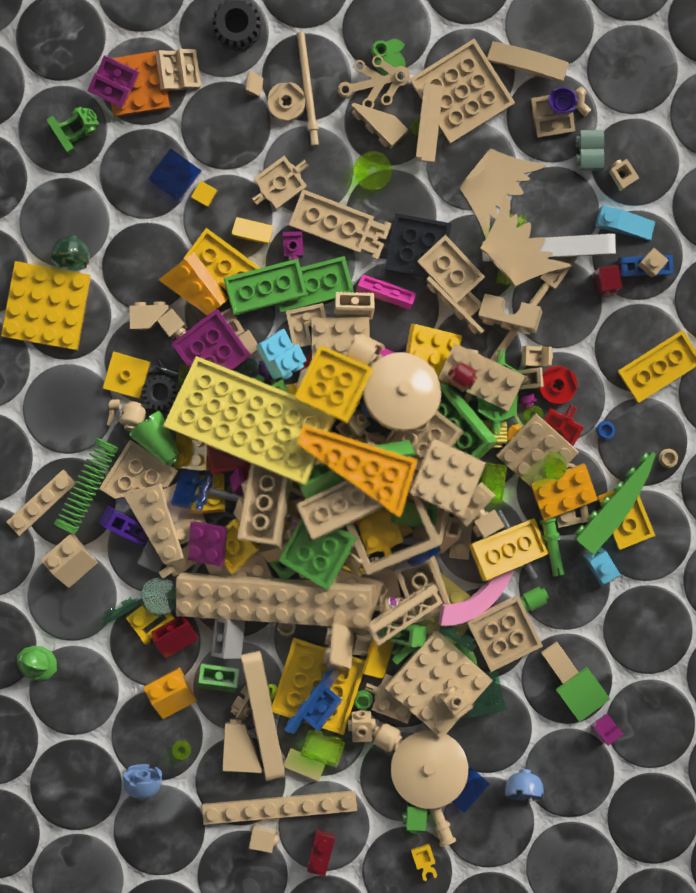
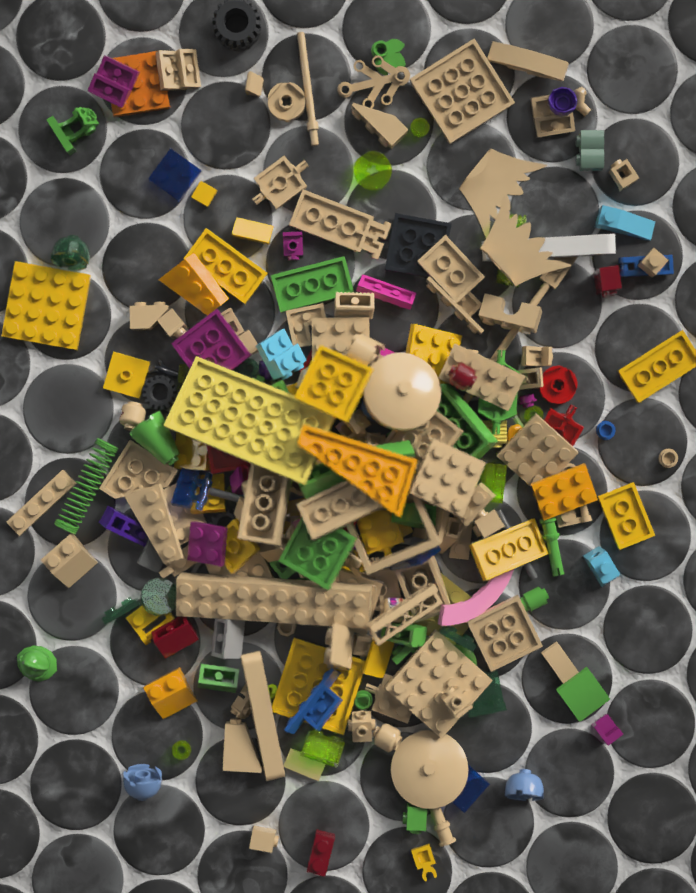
tan hand [107,399,121,426] -> none
tan plate [202,790,357,825] -> none
bright green tile [224,259,308,316] -> none
tan fence [415,80,443,163] -> none
clear neon green piece [543,451,566,480] -> none
bright green slope [574,452,656,555] -> none

